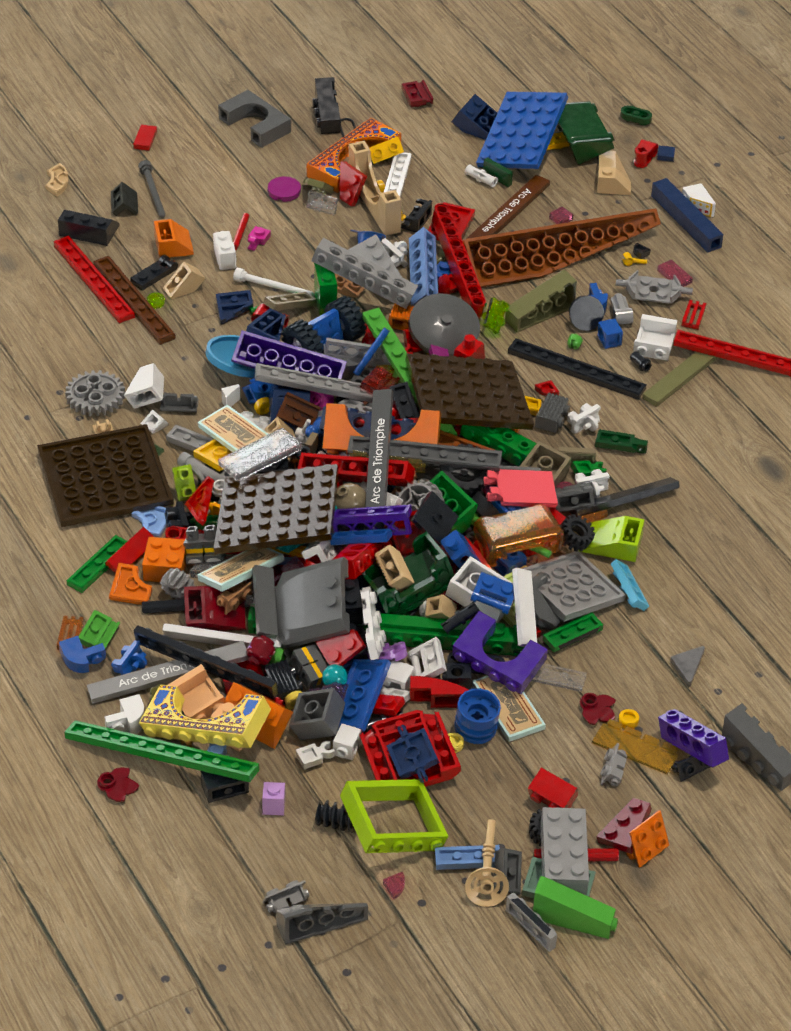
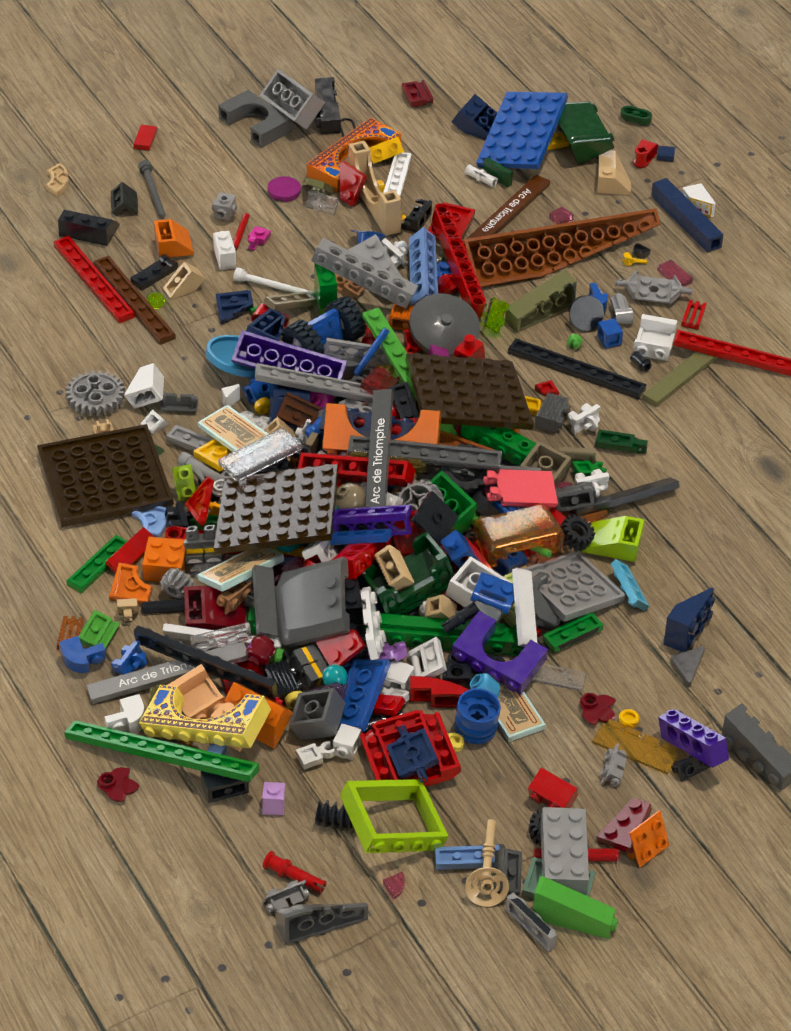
none -> tan tile [117,598,138,622]
none -> clear plate [189,622,252,652]
none -> light grey brick [212,192,237,221]
none -> light grey brick [259,69,325,130]
none -> red pin [262,851,327,894]
none -> dark azure head [470,673,500,698]
none -> dark blue slope [663,587,715,652]

